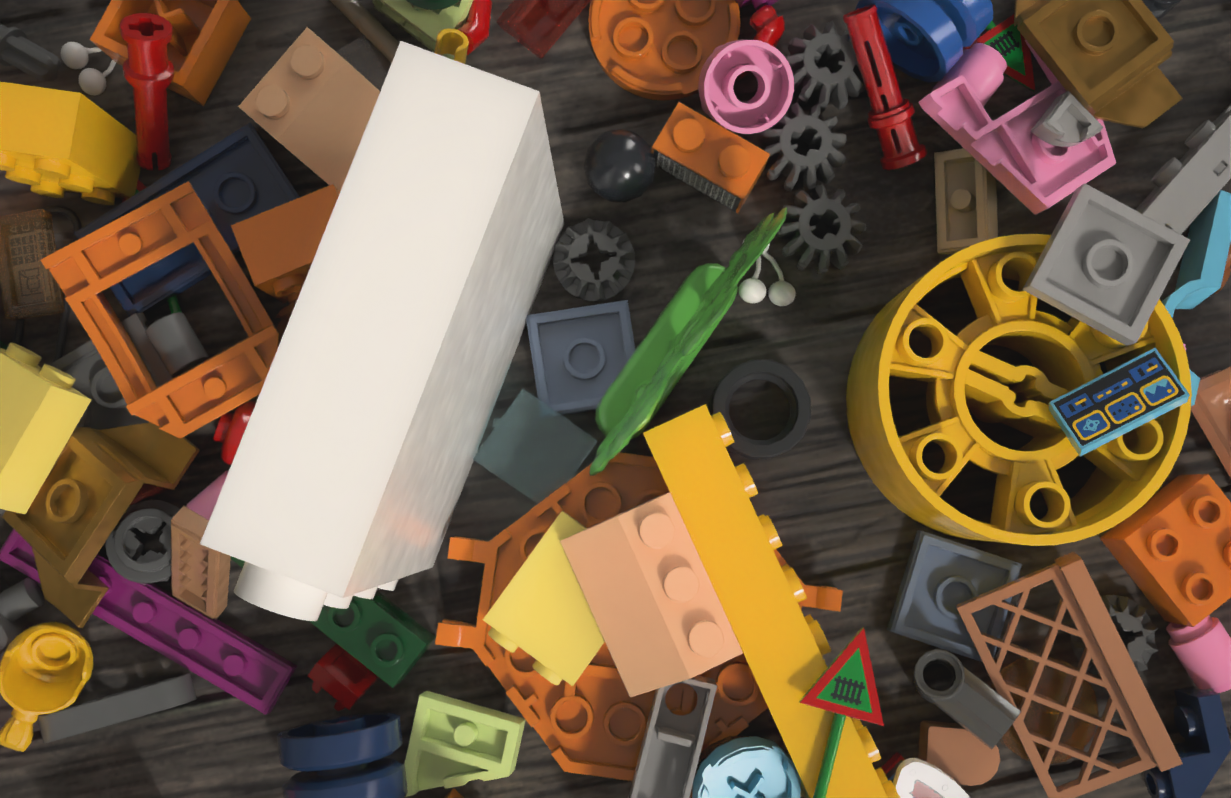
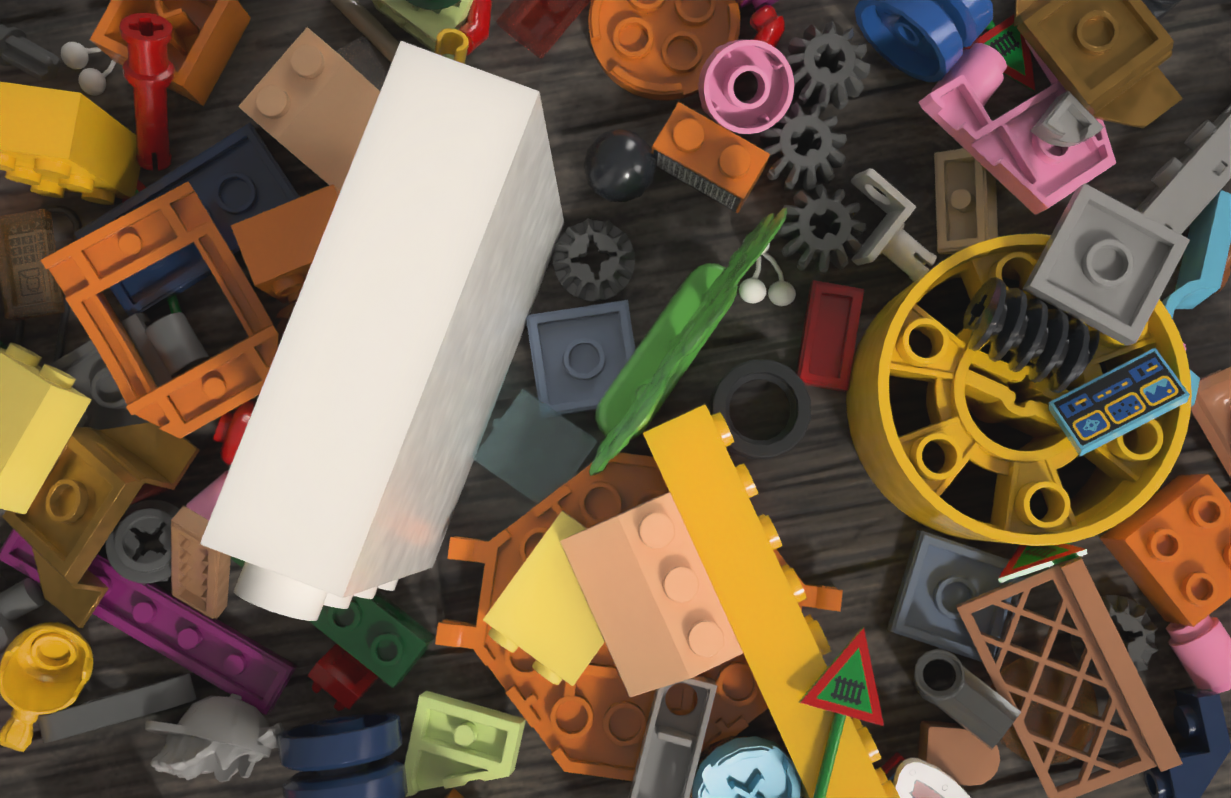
red pin [843,4,927,170] -> none
none -> light grey hair [145,693,284,782]
none -> red tile [796,280,864,392]
none -> white bracket [851,168,937,282]
none -> black piece [962,277,1100,393]
none -> piece [998,542,1088,583]

